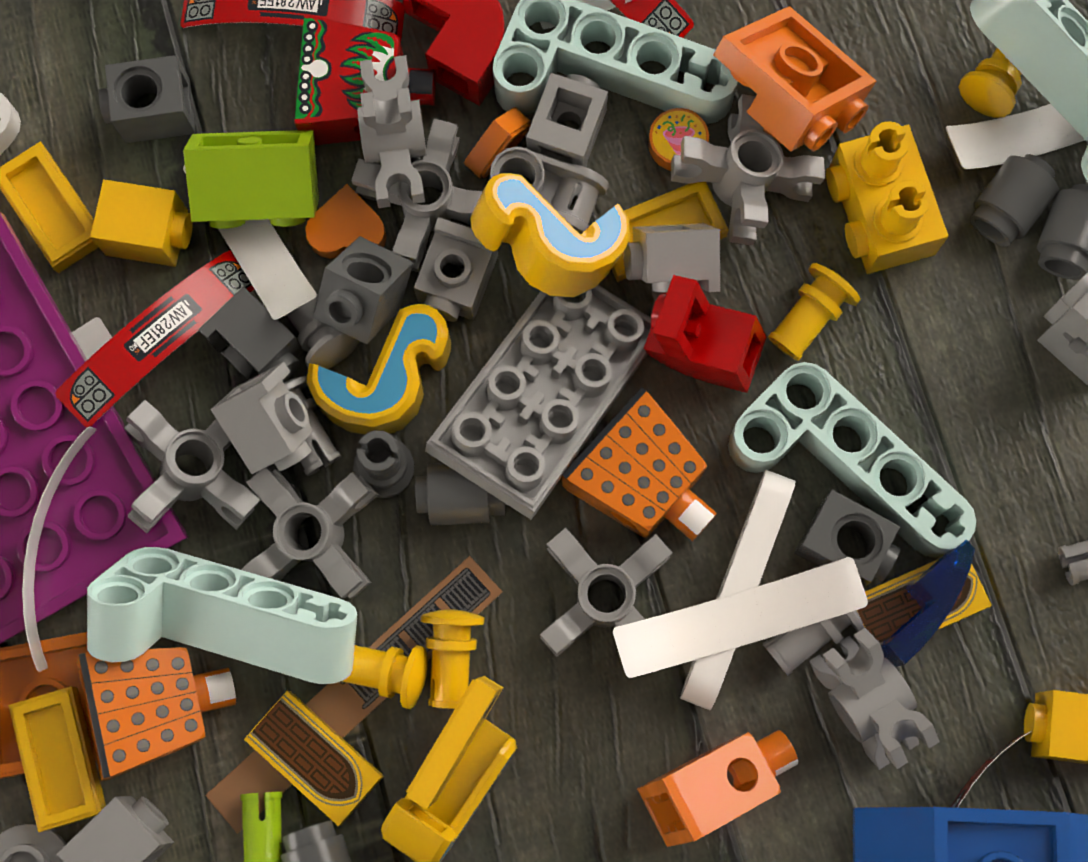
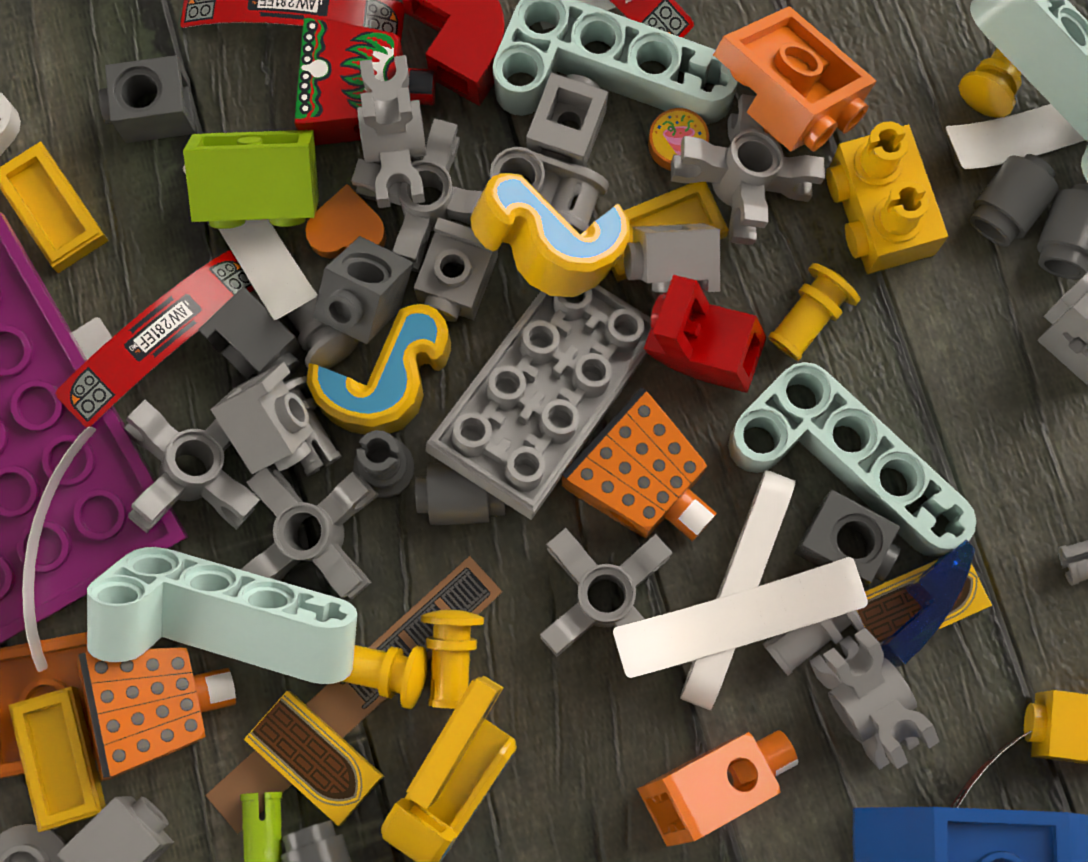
yellow brick [90,179,193,267] -> none
orange tile [464,107,531,178] -> none

